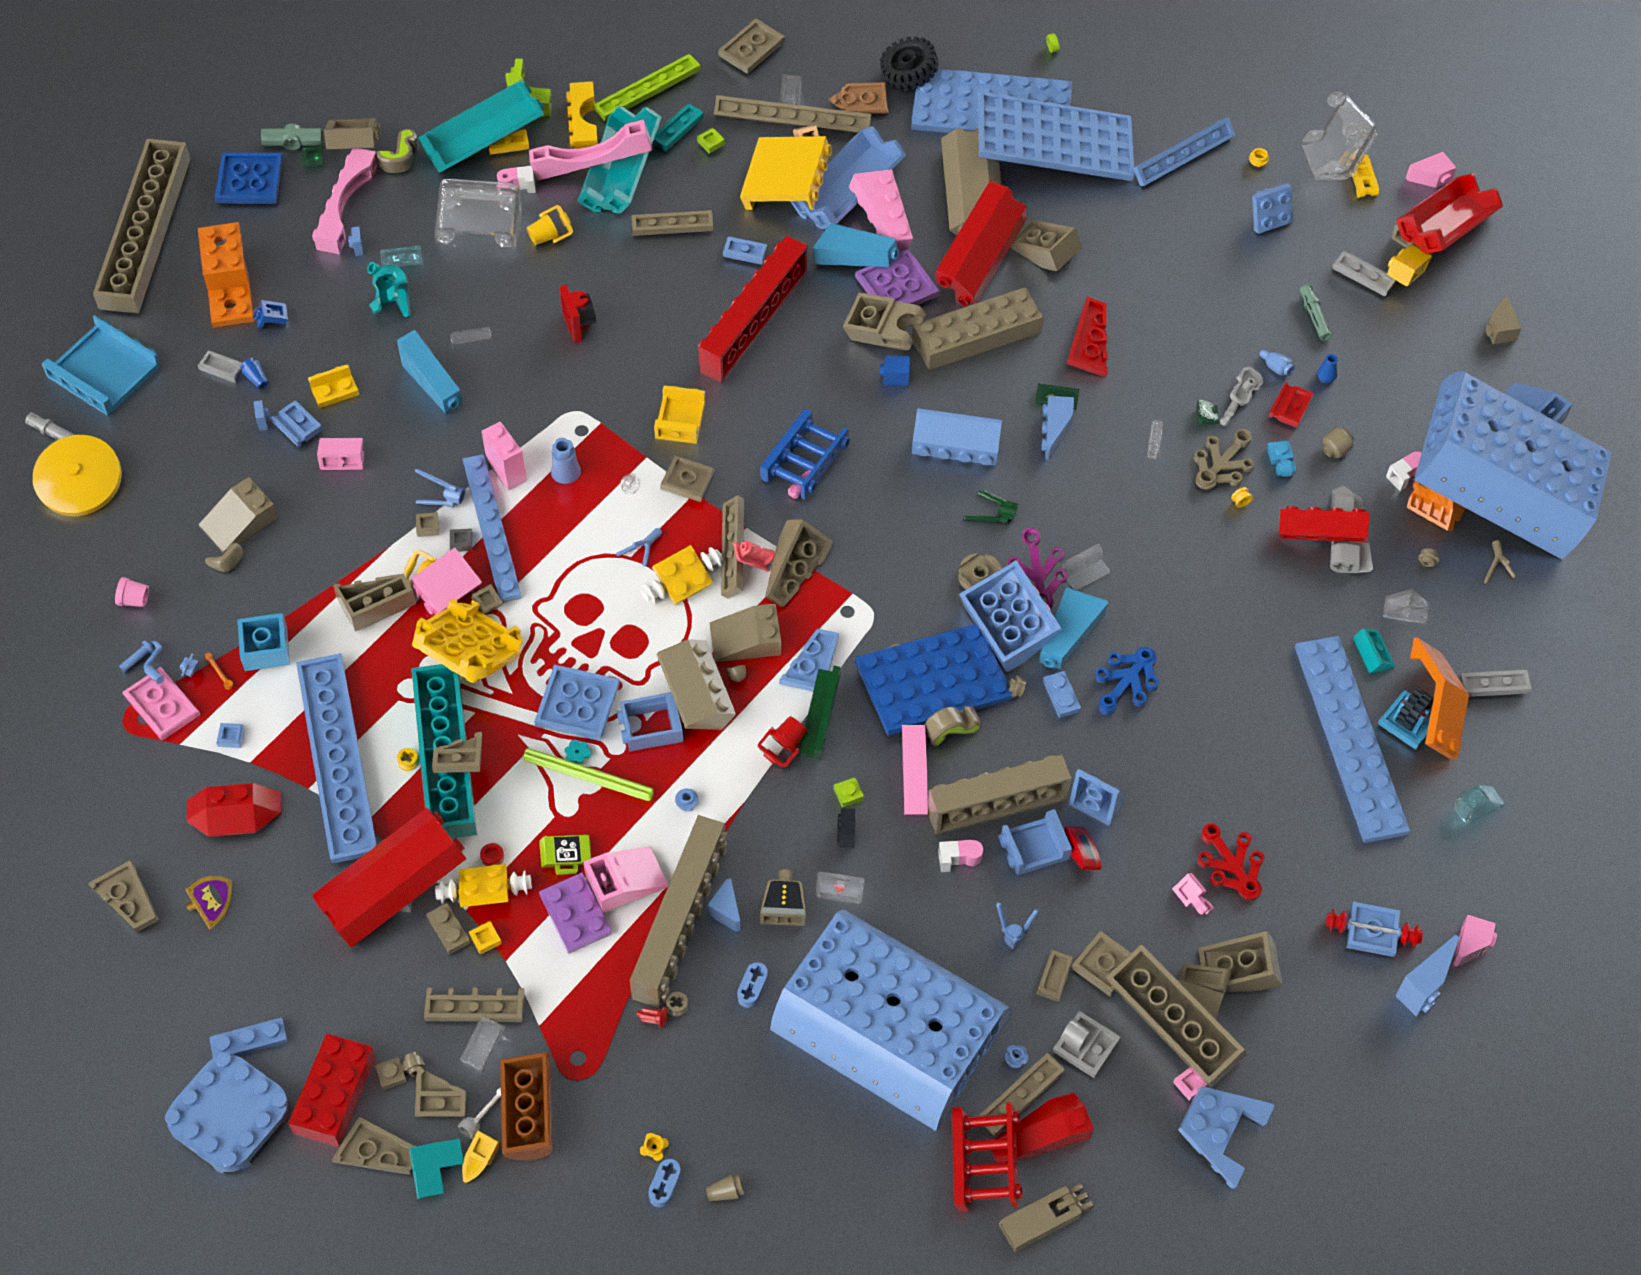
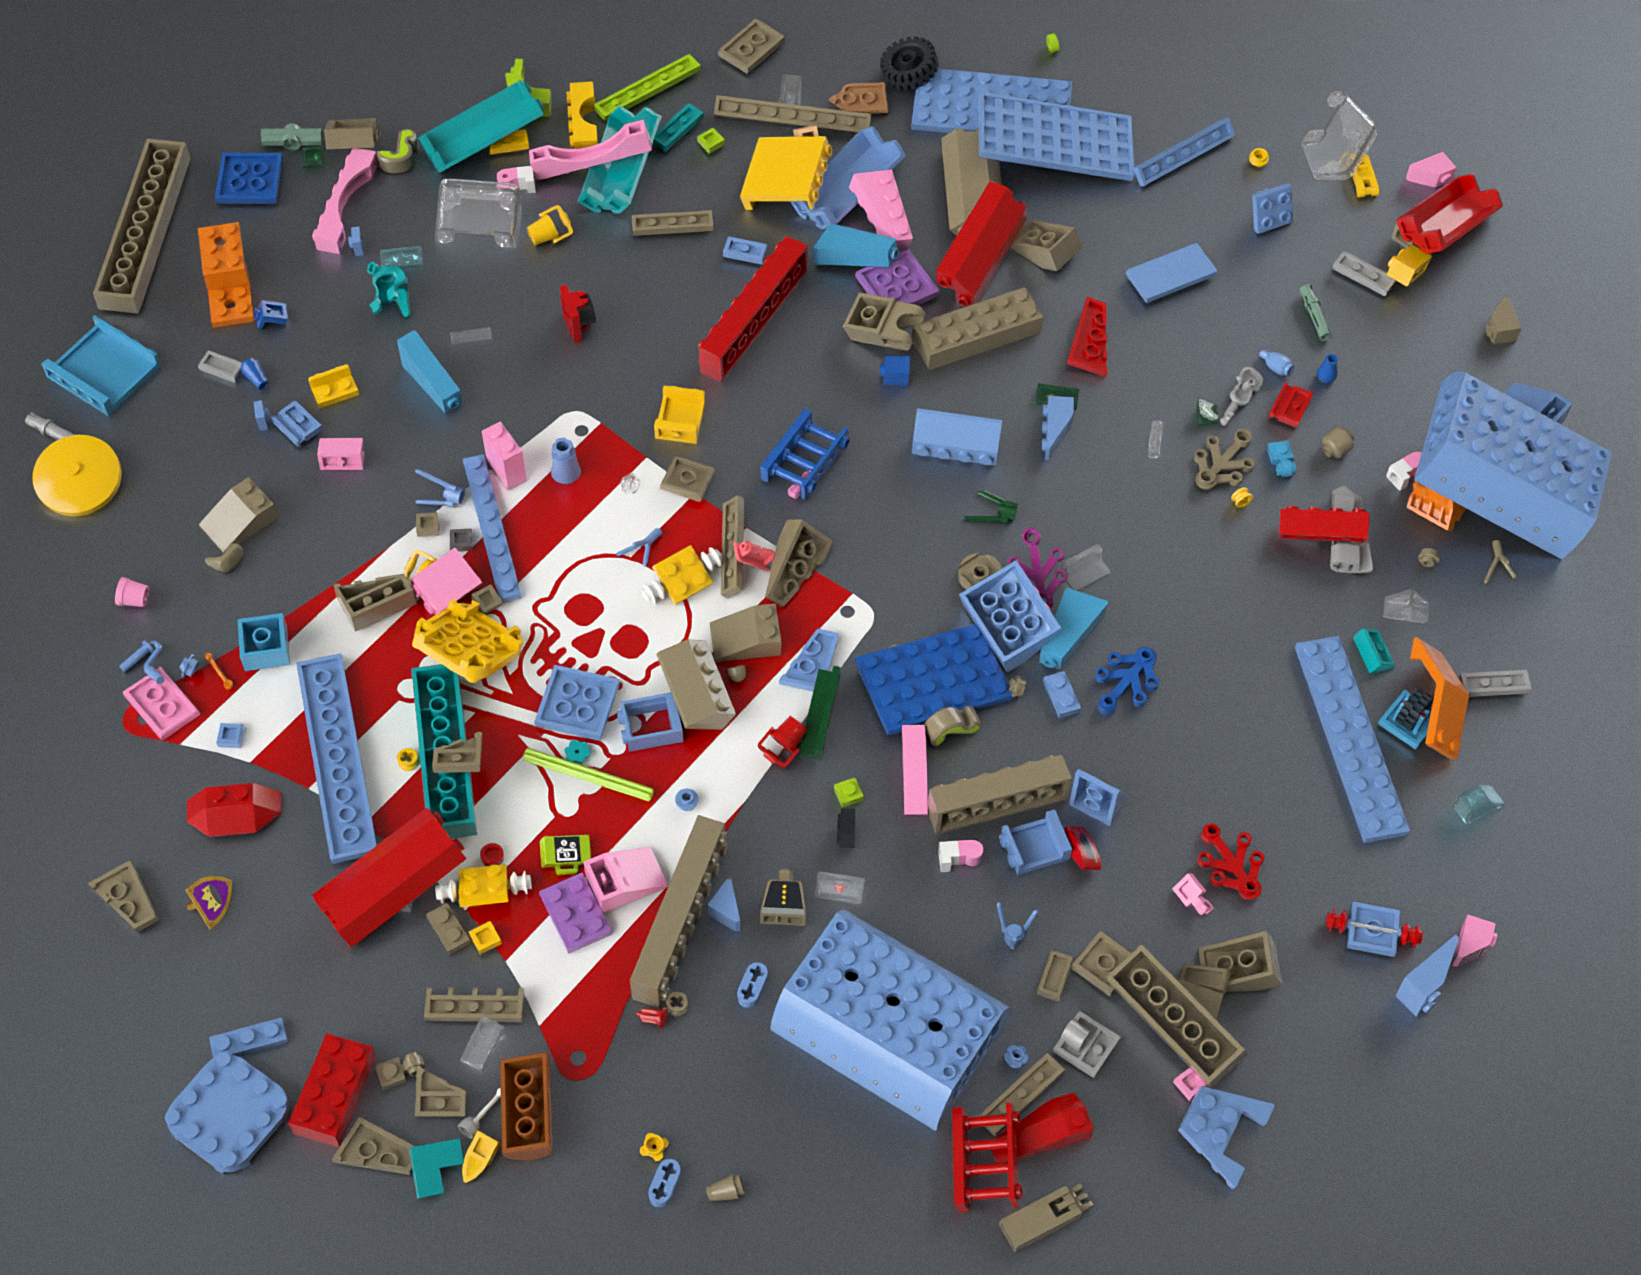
none -> medium blue tile [1126,243,1217,303]

